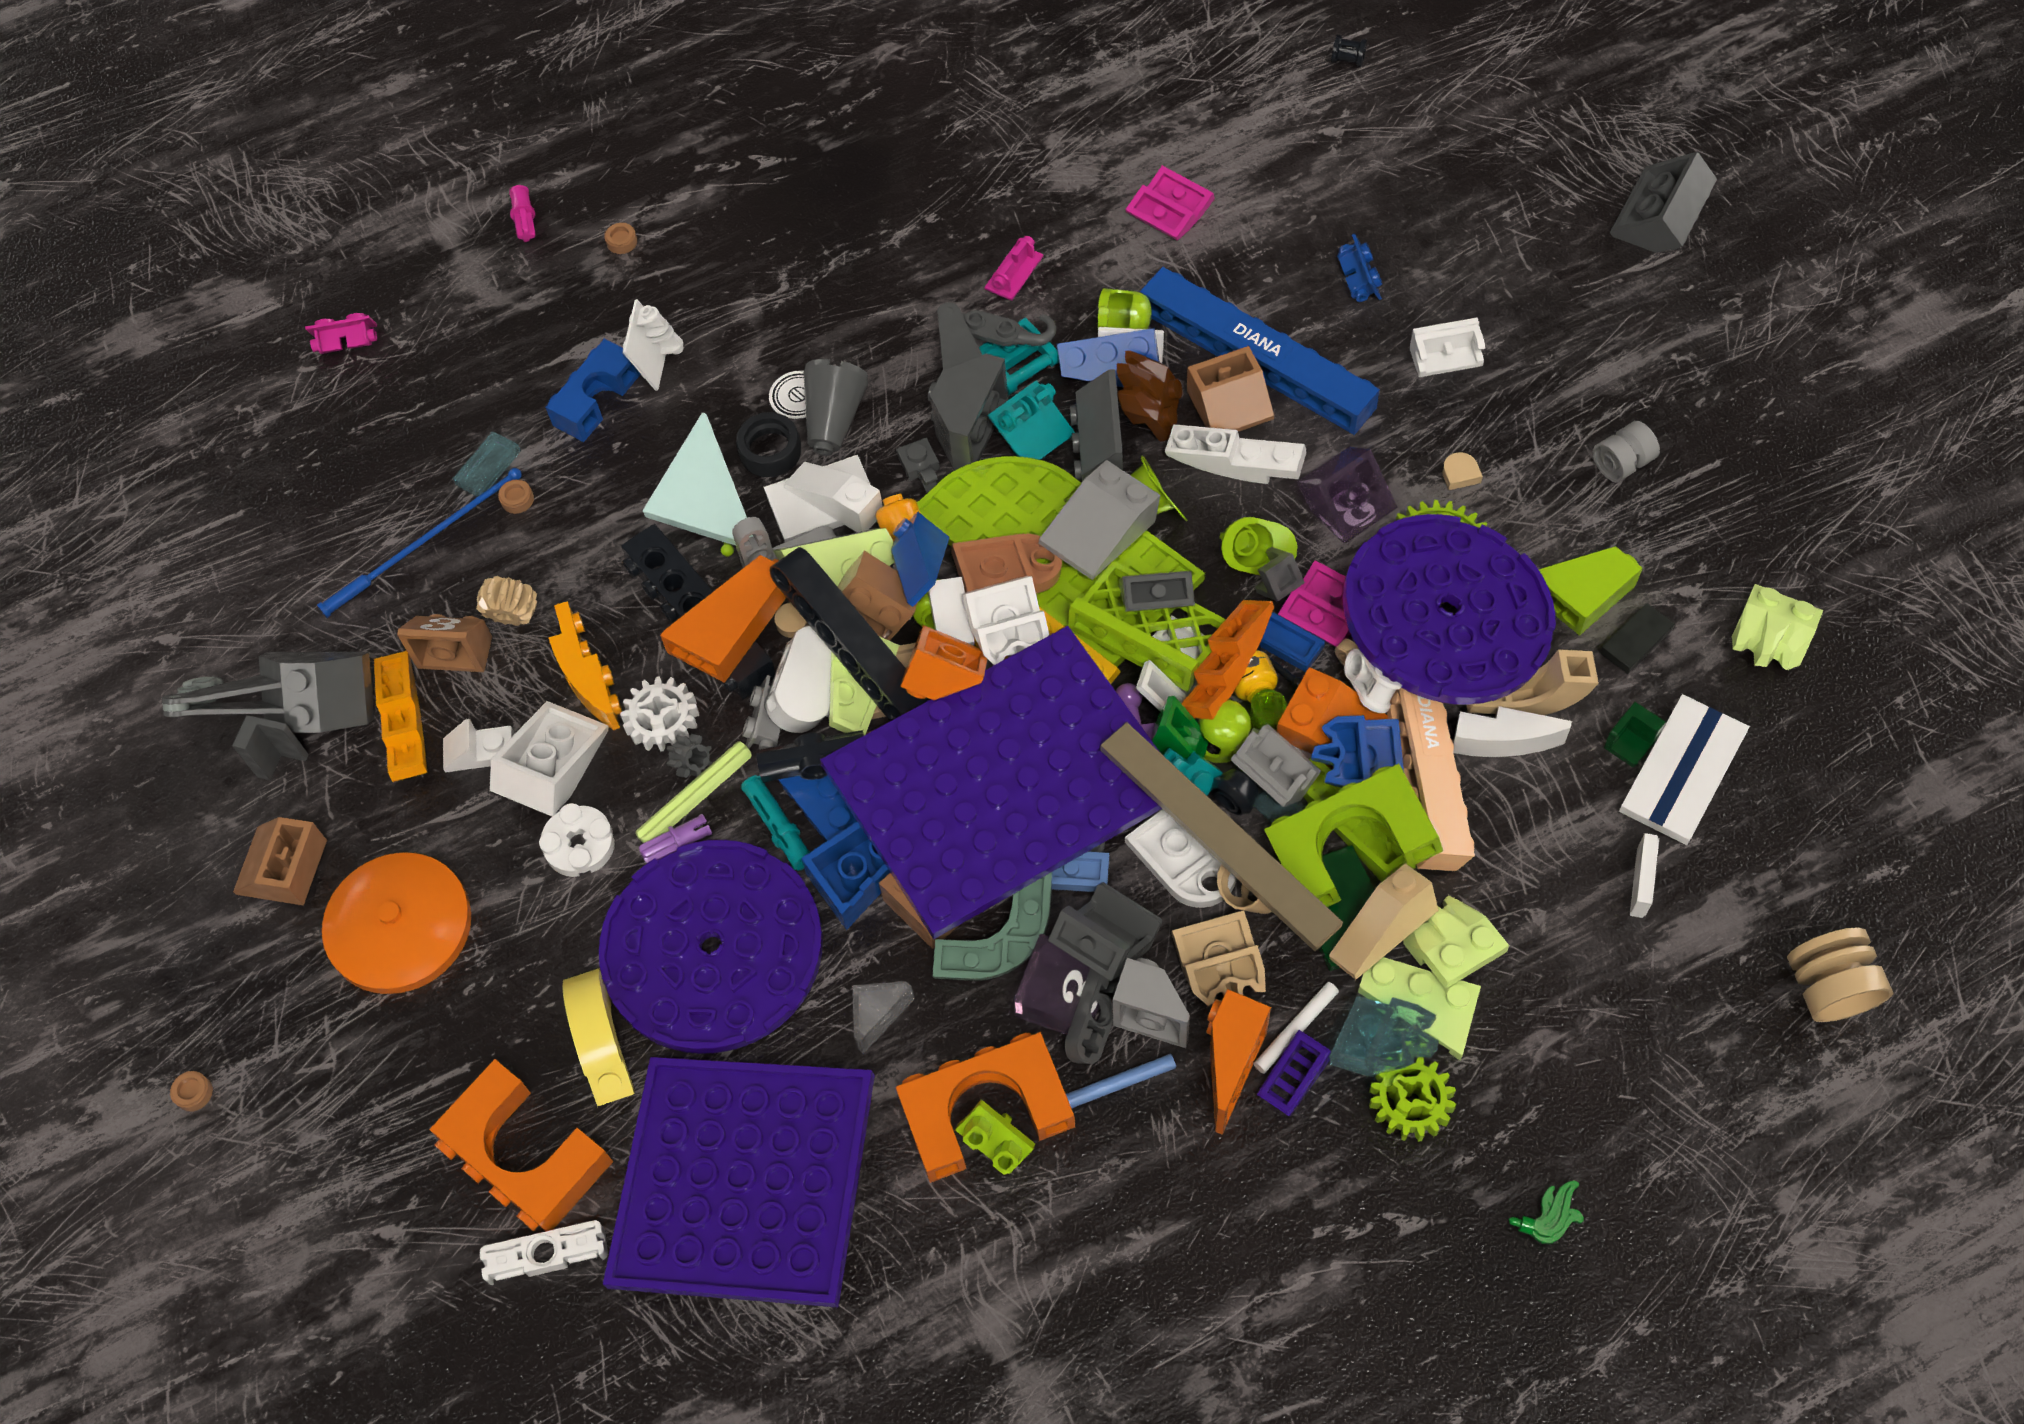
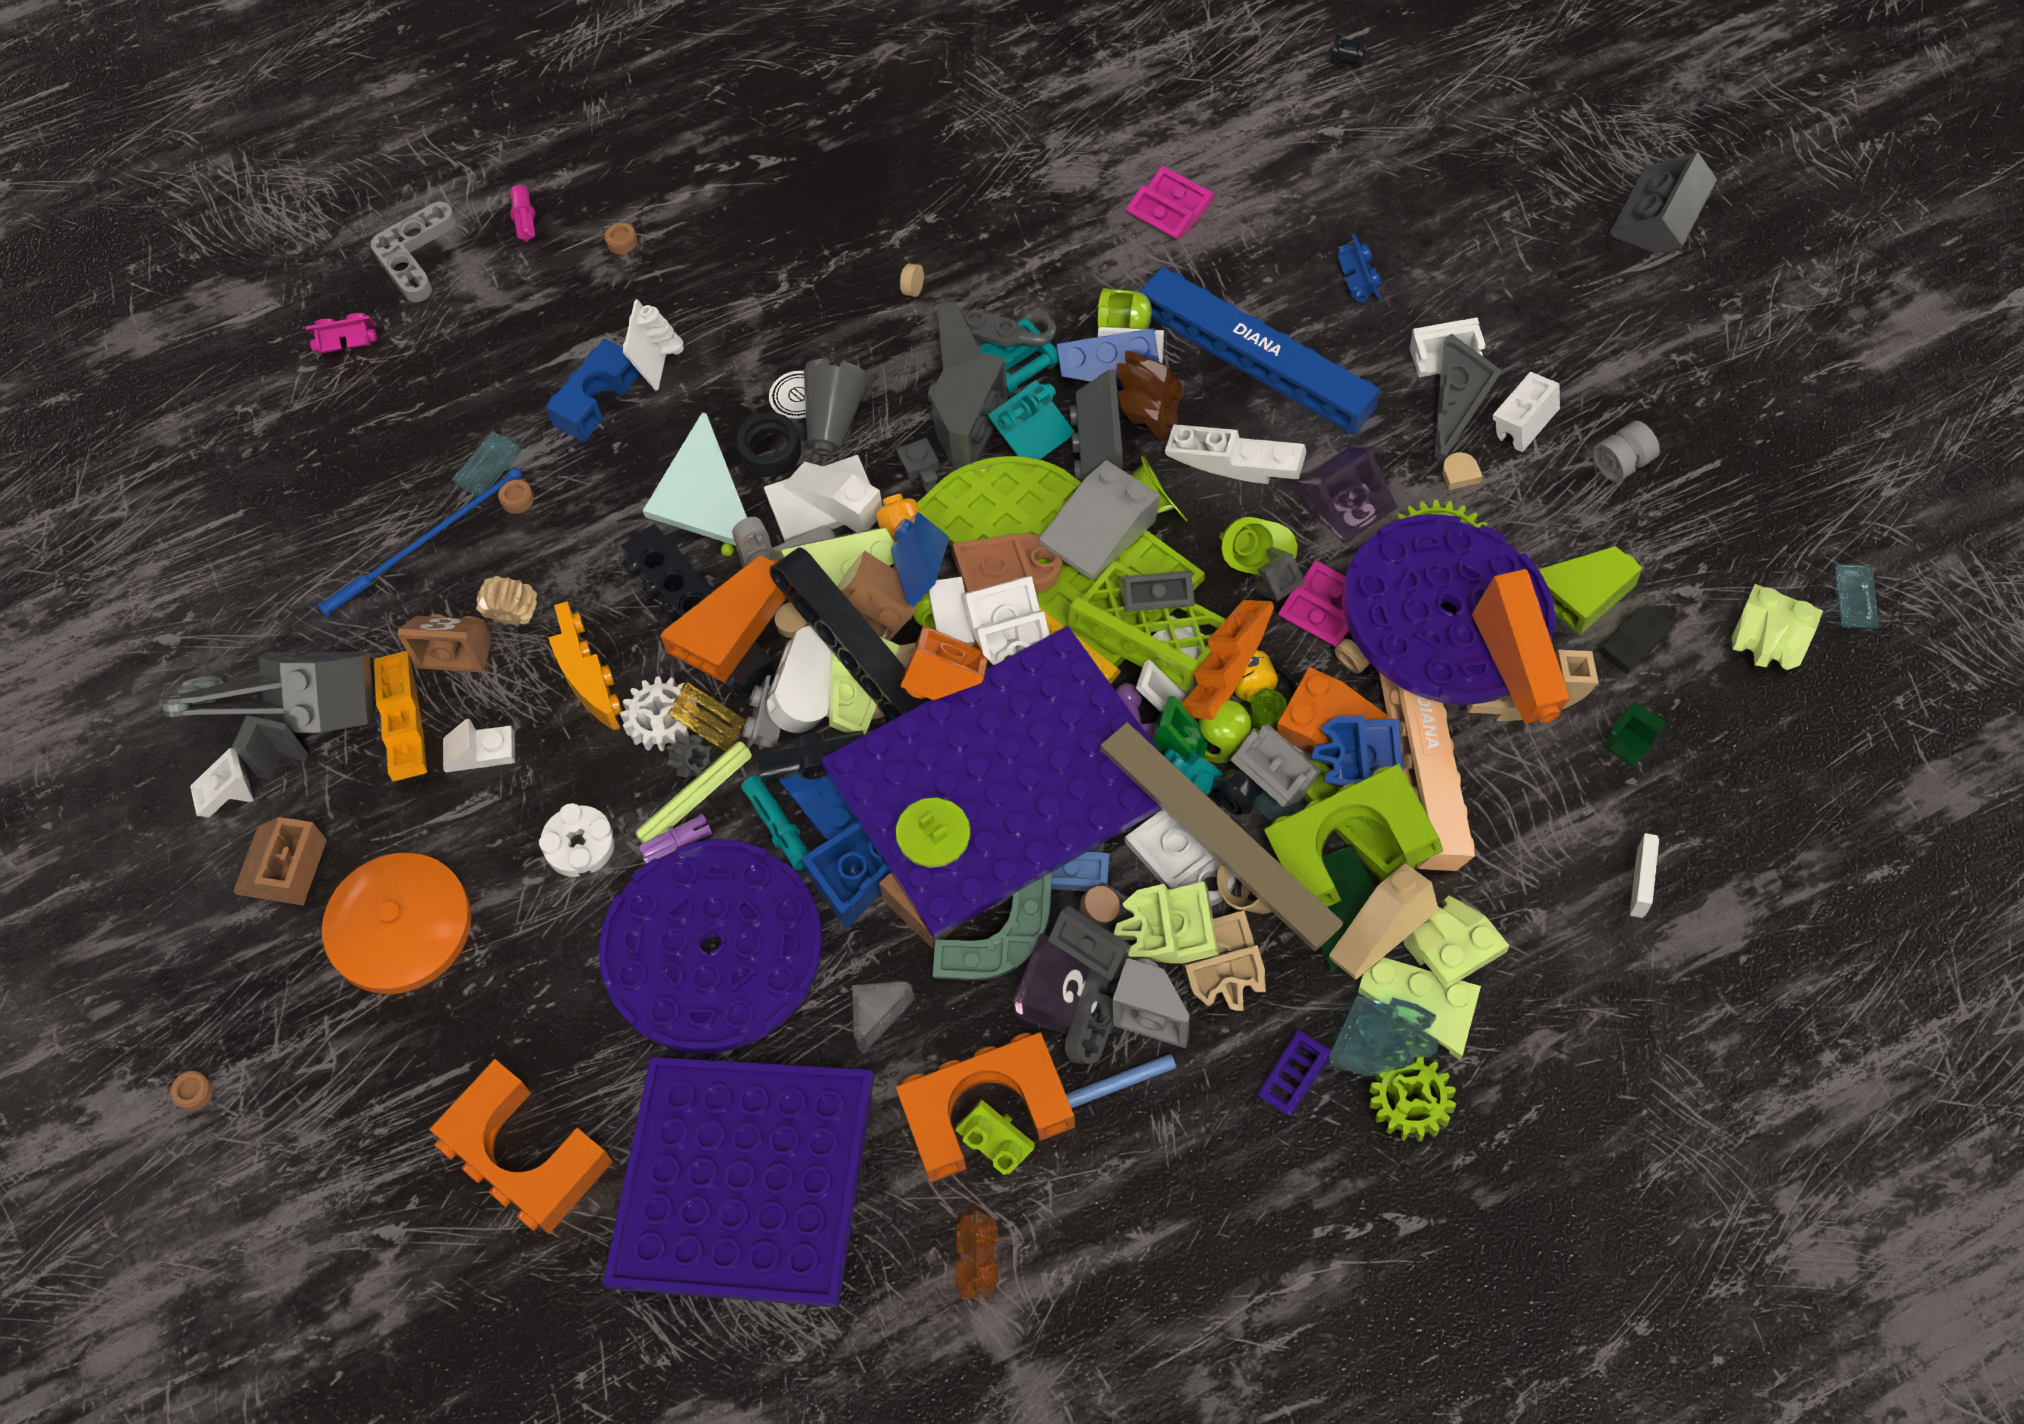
white piece [480,1220,608,1285] -> none
white slope [490,701,609,817] -> none
light yellow arch [563,969,635,1106] -> none
dark pink hinge [984,236,1043,301] -> none
medium nougat slope [1187,346,1274,432] -> none
orange slope [1206,989,1271,1135] -> none
white bar [1253,982,1339,1074] -> none
blue tile [1260,612,1325,672] -> none
white piece [1344,649,1402,713] -> none
white slope [1453,706,1572,757] -> none
green piece [1509,1181,1584,1244] -> none
white tile [1619,694,1750,845] -> none
tan wheel [1787,928,1894,1022] -> none
none -> white slope [190,748,254,817]
none -> light grey beam [371,202,456,302]
none -> clear yellow tile [667,682,745,751]
none -> lime piece [896,798,971,868]
none -> tan tile [900,263,924,297]
none -> clear orange hinge [956,1210,998,1299]
none -> medium nougat tile [1080,886,1120,925]
none -> yellowish green plate [1114,881,1219,964]
none -> dark grey wing [1434,334,1502,461]
none -> orange slope [1472,569,1570,724]
none -> white hinge [1493,372,1560,452]
none -> clear light blue tile [1835,564,1879,629]

